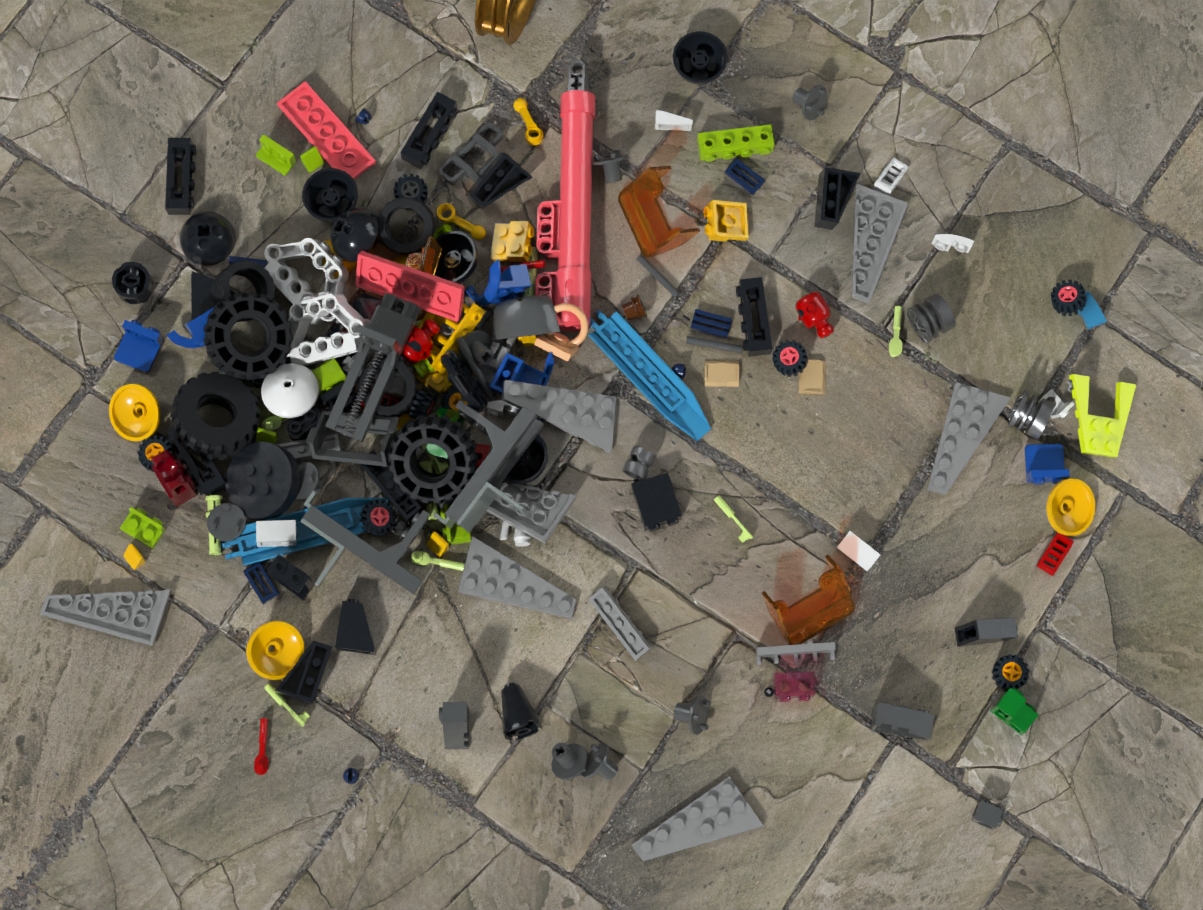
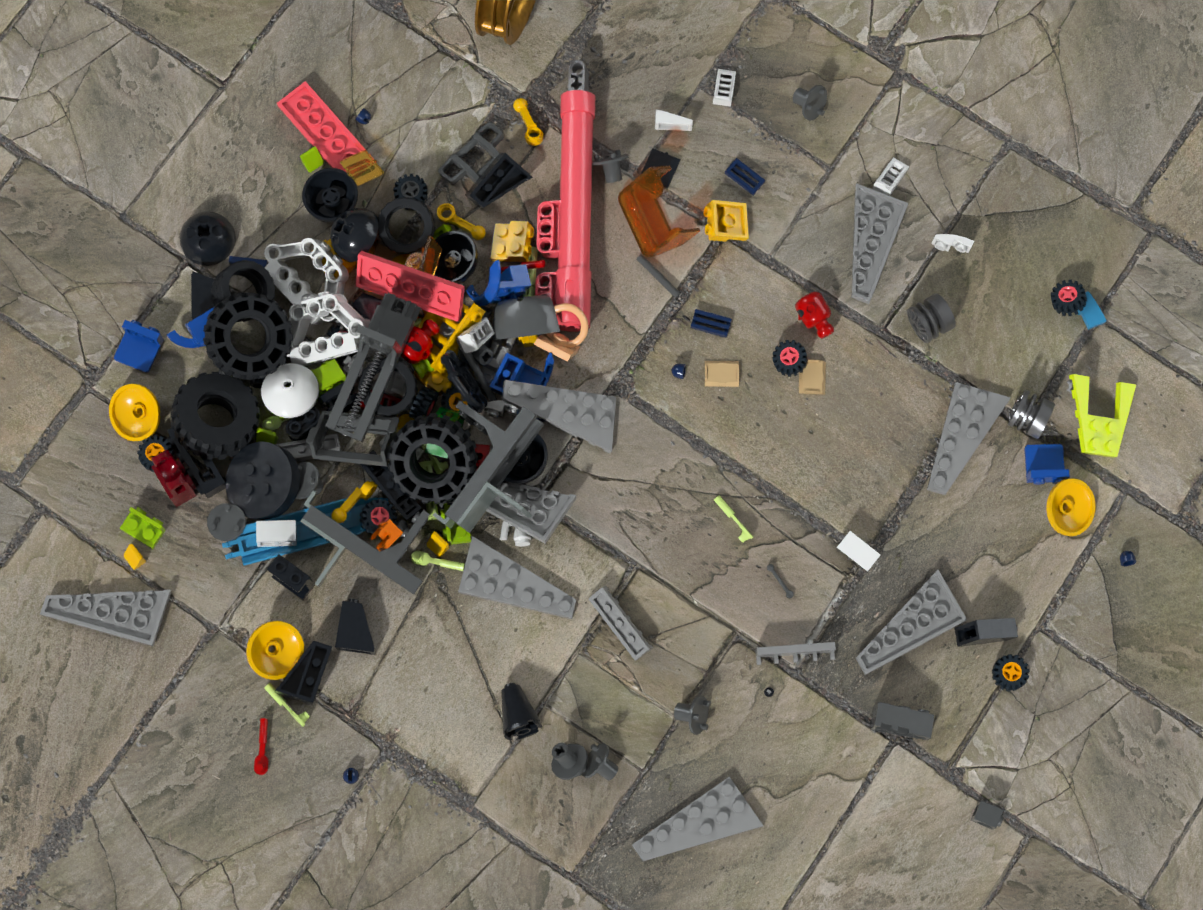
black brick [112,262,154,305] -> none
black brick [165,138,196,215] -> none
yellowish green pin [205,495,223,555] -> none
dark blue tile [243,562,280,605] -> none
lime bracket [256,134,296,176] -> none
black brick [400,92,458,169] -> none
dark grey wedge [439,702,469,749] -> none
dark azure hinge [588,310,711,441] -> none
reddish brown piece [622,294,647,320] -> none
flat silver wheel [622,446,656,481] -> none
black brick [631,473,682,532] -> none
black piece [673,31,728,85] -> none
dark grey bar [686,336,743,354] -> none
lime brick [697,124,774,162] -> none
black brick [736,277,772,357] -> none
clear orange windscreen [761,555,855,645] -> none
clear pink brick [773,671,815,702] -> none
black wedge [814,167,861,230] -> none
yellowish green piece [888,306,903,357] -> none
green brick [990,688,1039,735] -> none
red slope [1036,532,1074,576] -> none
white bracket [1038,389,1075,419] -> none
none -> yellow piece [331,481,377,523]
none -> clear yellow piece [340,150,384,186]
none -> orange hinge [370,519,403,551]
none -> white slope [458,317,495,353]
none -> black piece [640,148,681,189]
none -> white slope [713,69,736,107]
none -> dark grey hinge [767,564,794,599]
none -> light grey wing [855,570,967,675]
none -> dark blue hinge [1120,551,1136,566]

